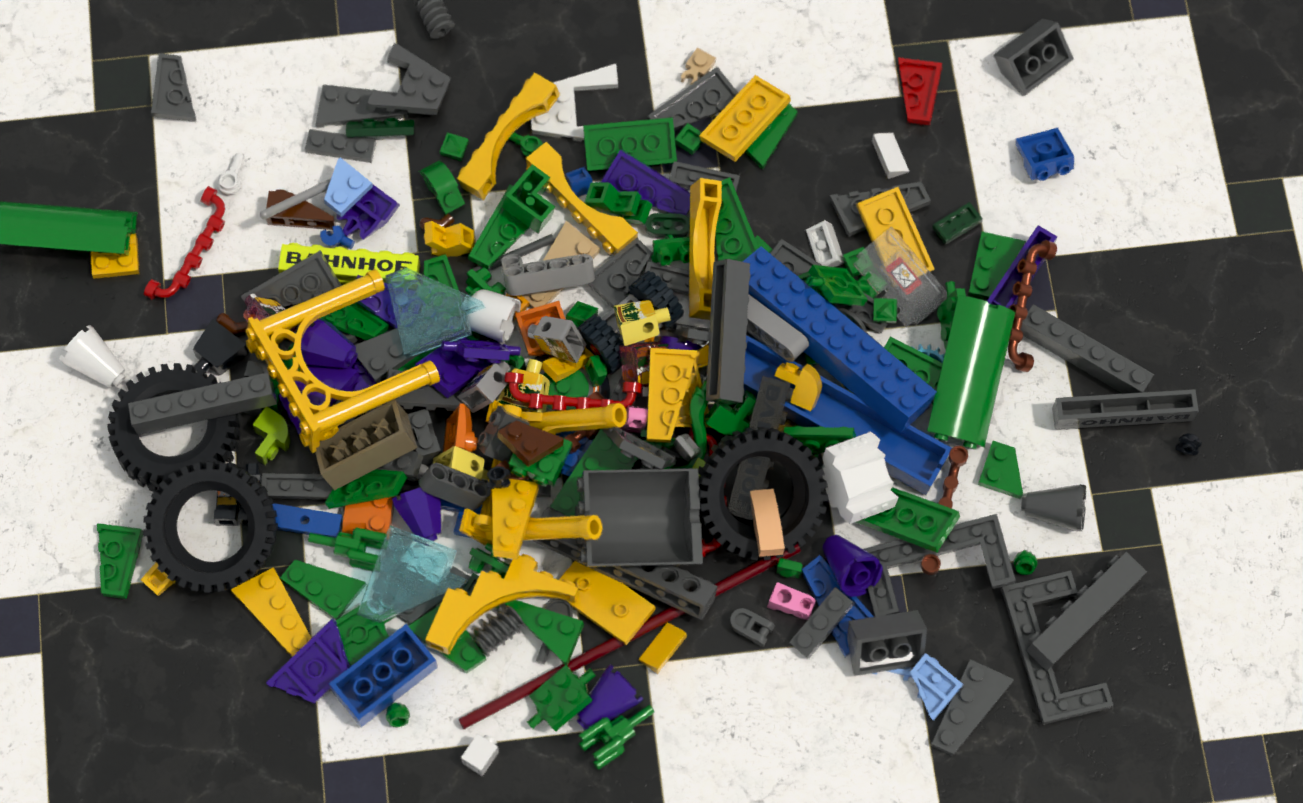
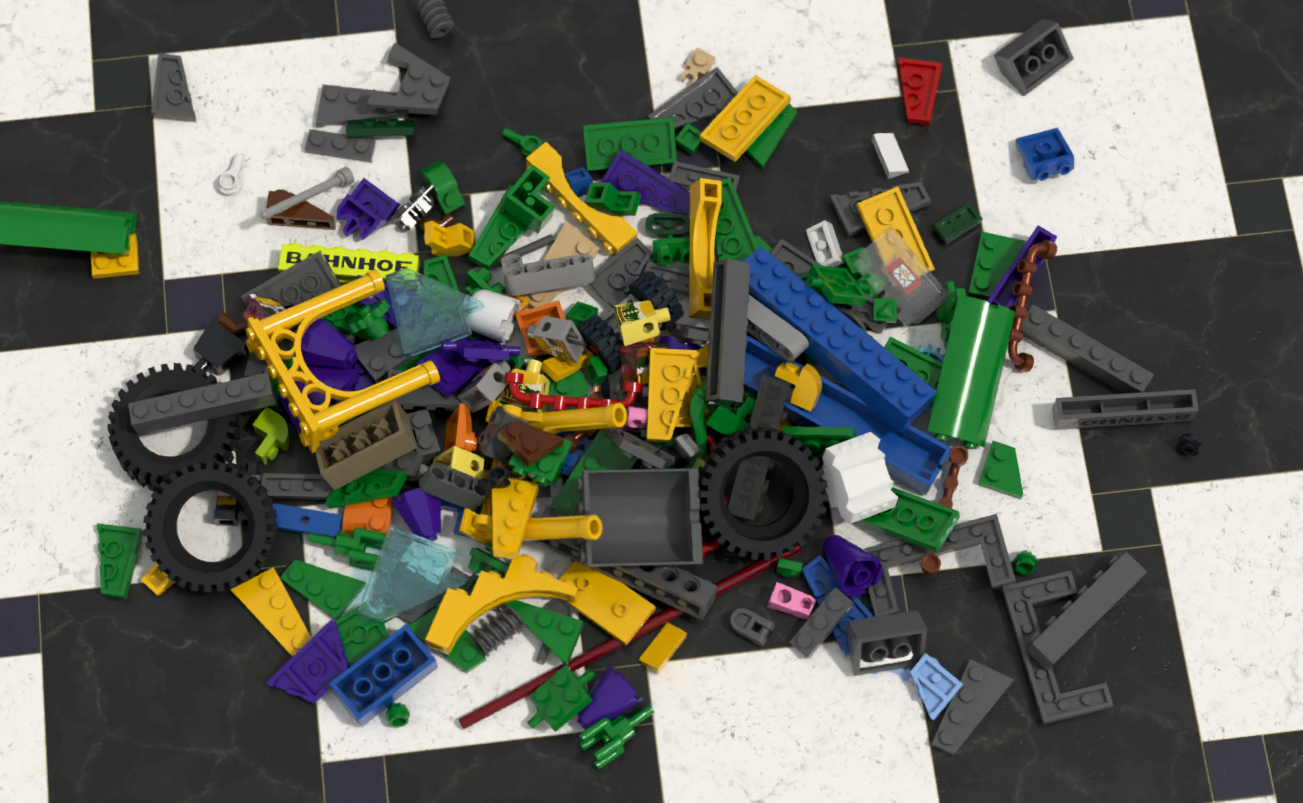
white cone [59,325,126,387] -> none
red bar [144,186,225,299] -> none
blue piece [320,226,355,249] -> none
light blue wing [324,158,373,217] -> none
green tile [440,132,469,161] -> none
yellow arch [457,73,560,200] -> none
white brick [461,734,499,776] -> none
white wing [531,64,618,142] -> none
green plate [623,200,653,224] -> none
light nougat slope [750,489,785,557] -> none
dark grey cone [1021,484,1086,531] -> none
none -> green plant [346,298,390,340]
none -> dark grey hinge [391,185,435,232]

